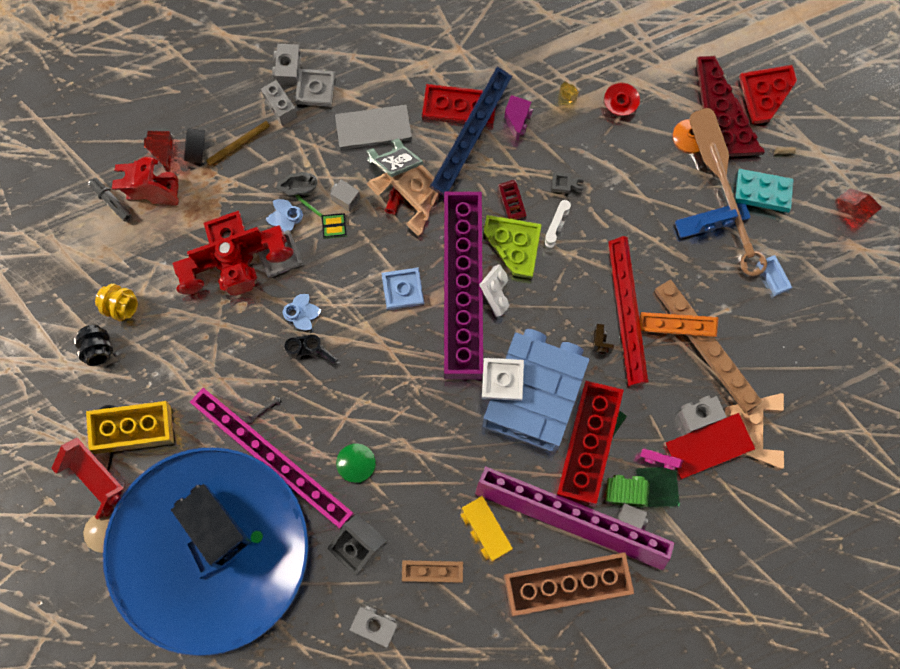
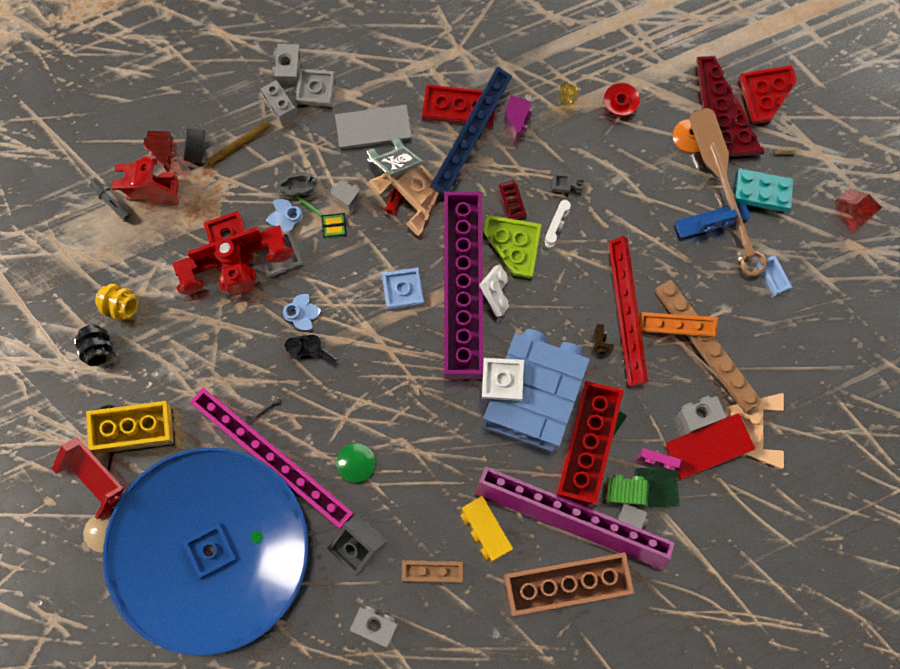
black slope [171,483,252,569] -> none

